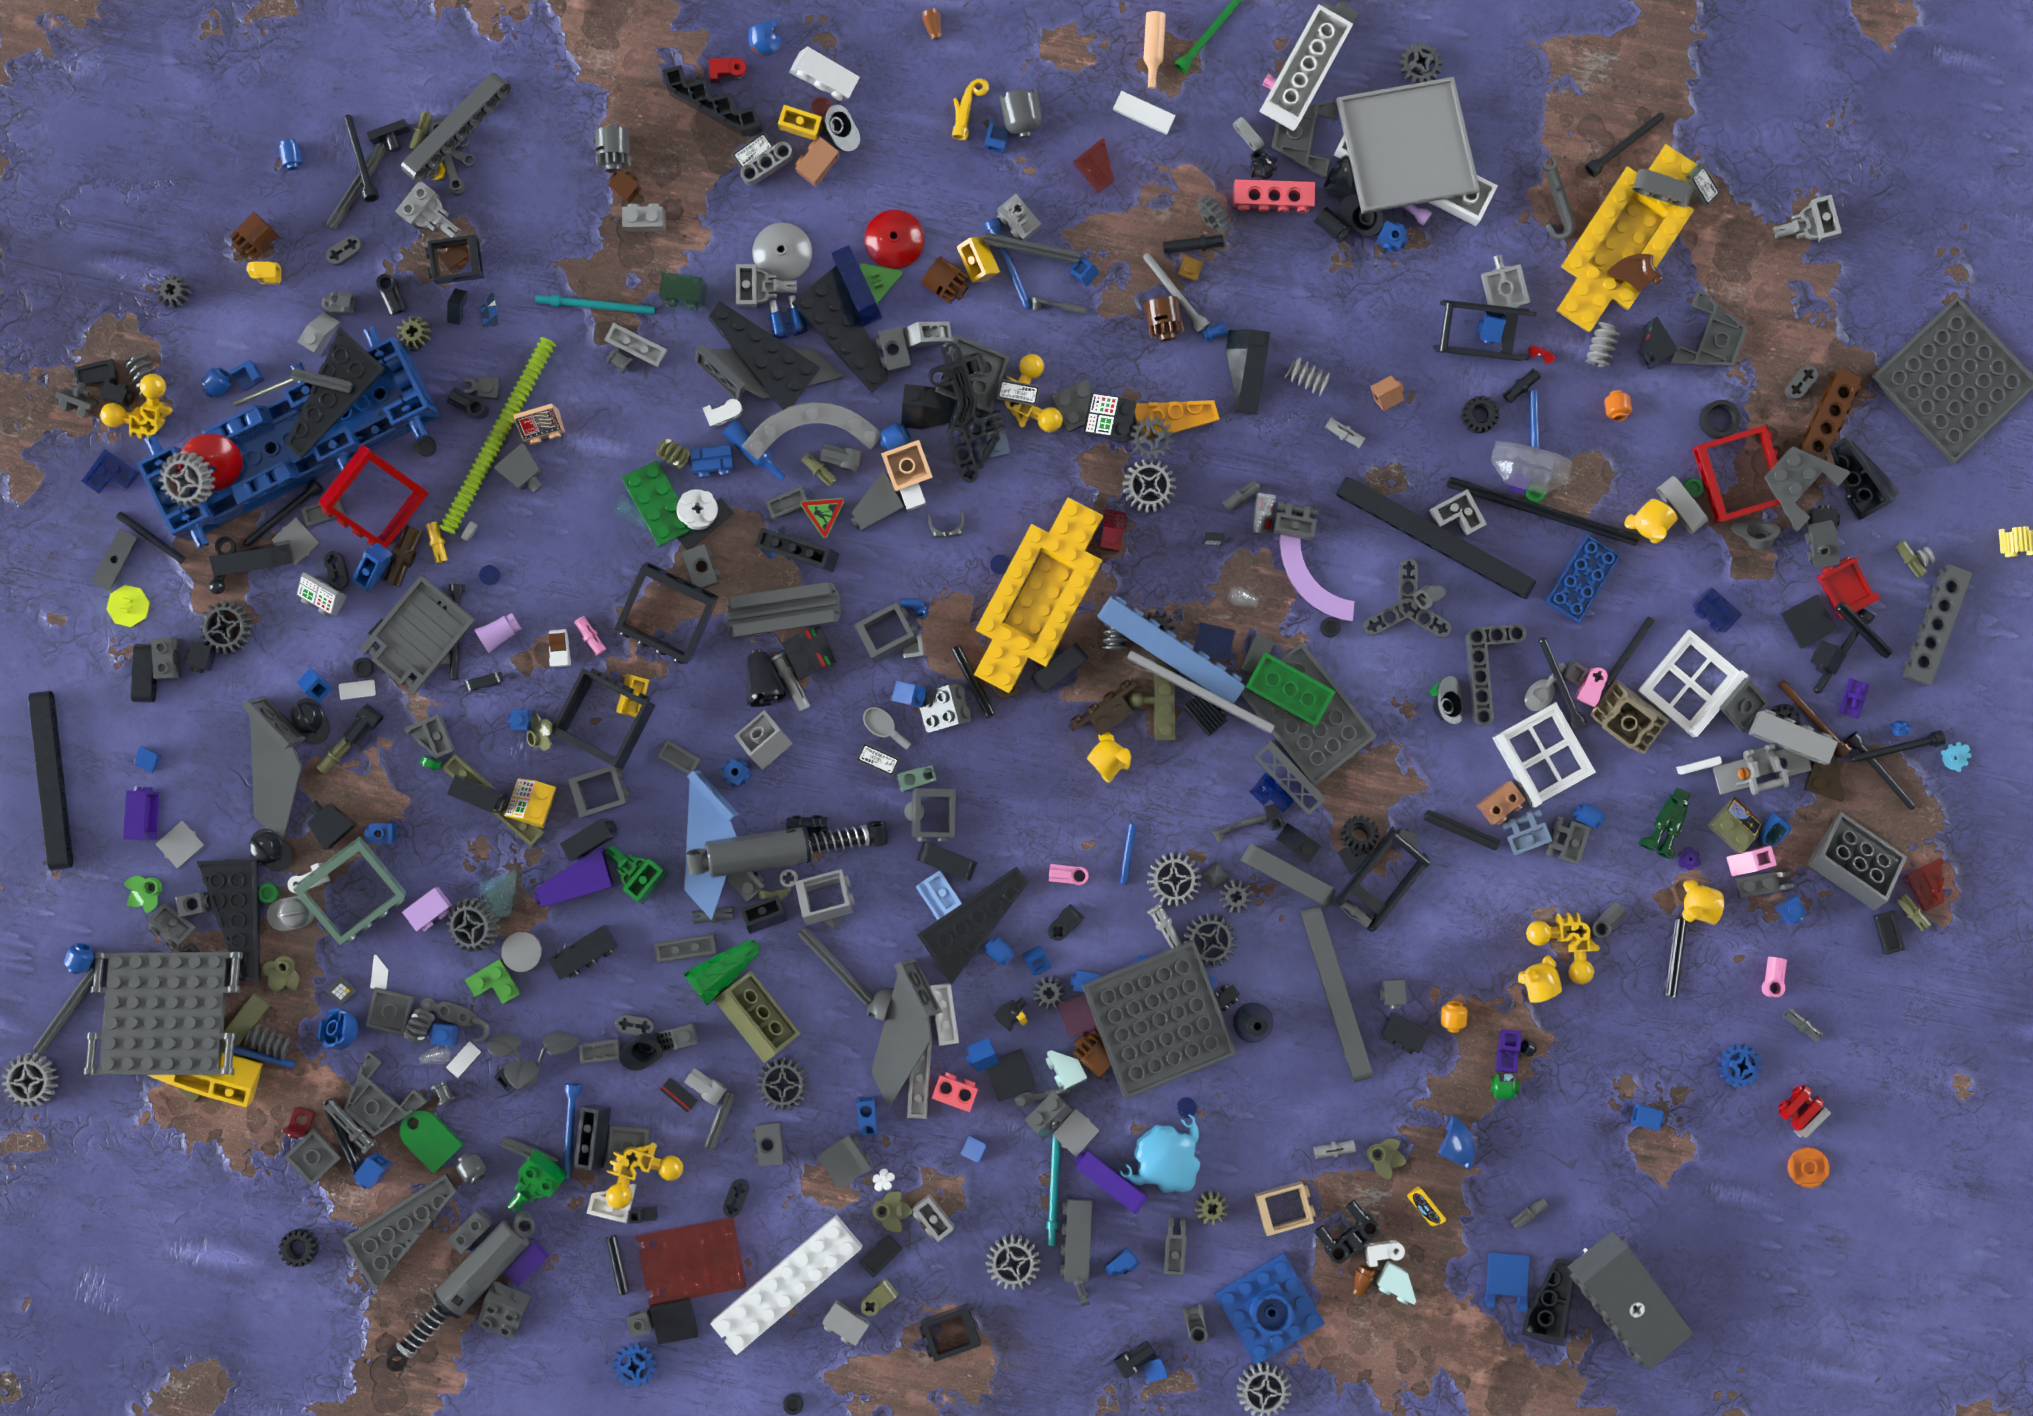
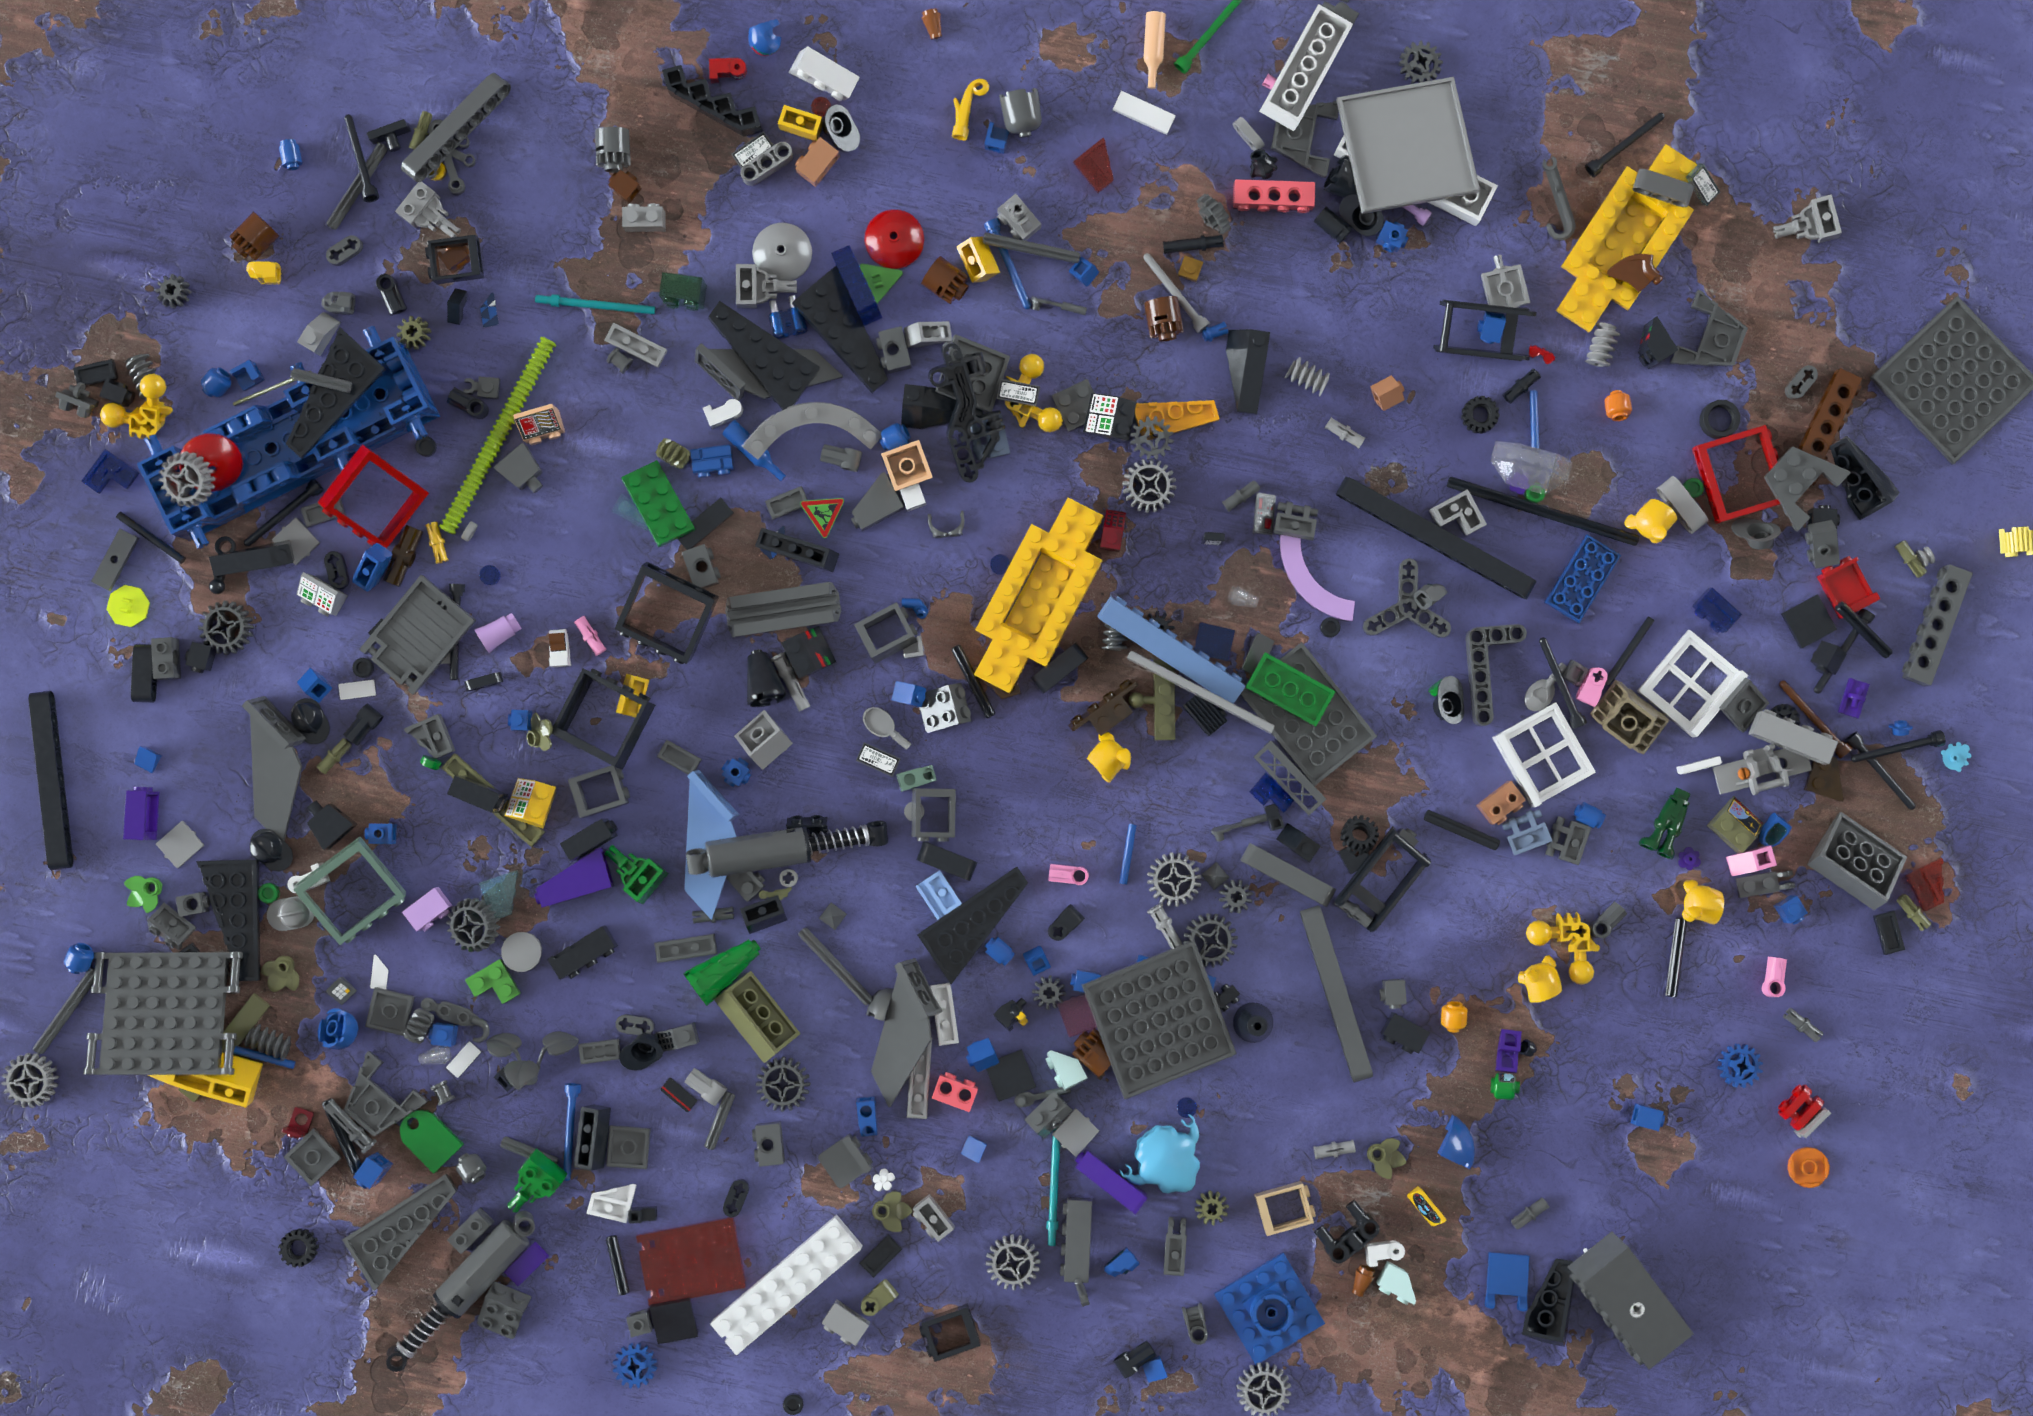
yellow piece [606,1142,683,1209] -> none
white plate [677,489,718,530] -> none
light grey window [795,869,855,925] -> none
olive axle [801,452,837,487] -> none

